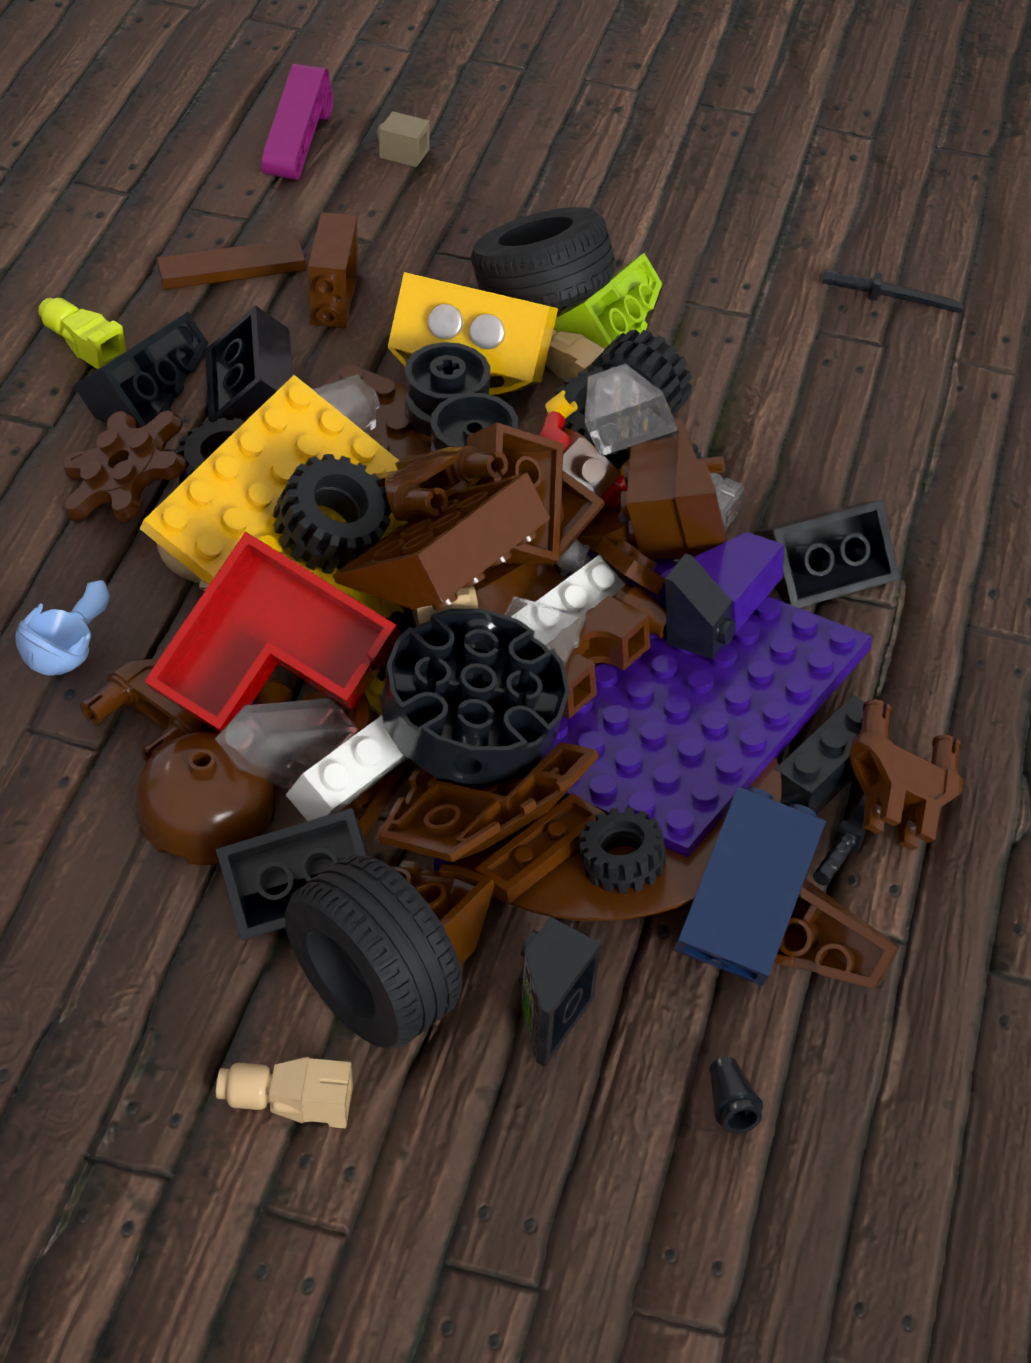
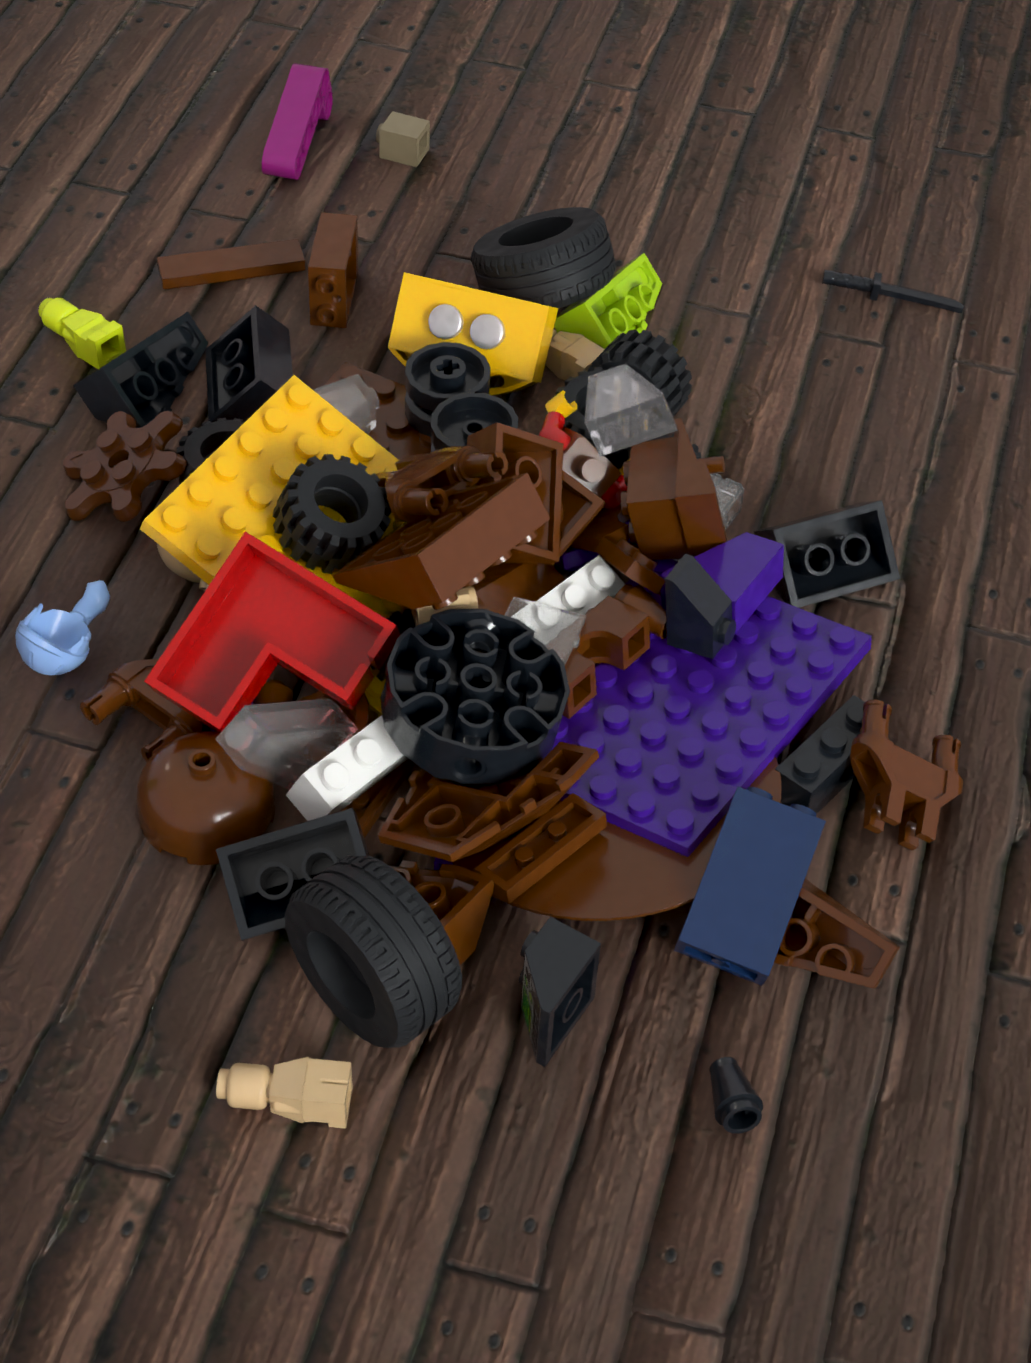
clear plate [555,539,591,576] -> none
black tyre [579,807,666,894] -> none
black sword [813,794,866,886] -> none

